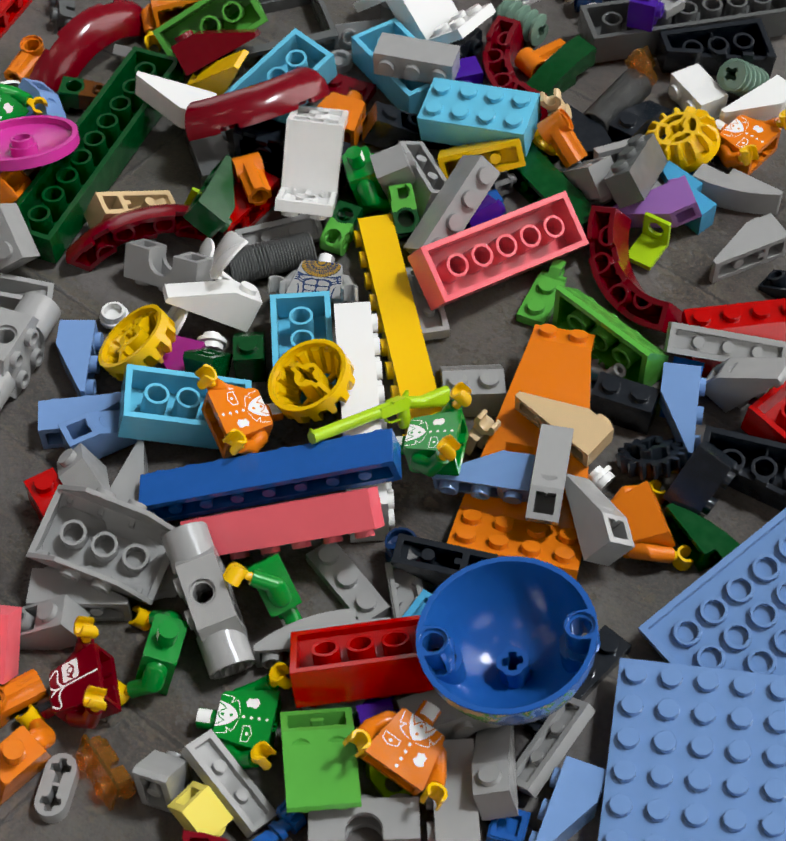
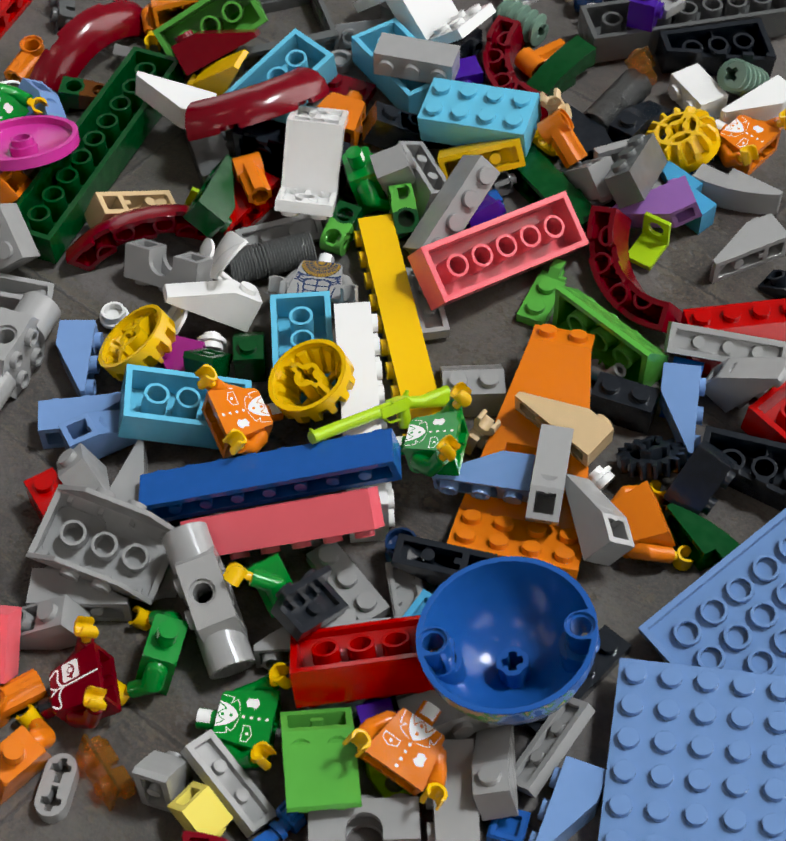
none -> black bracket [270,565,349,642]

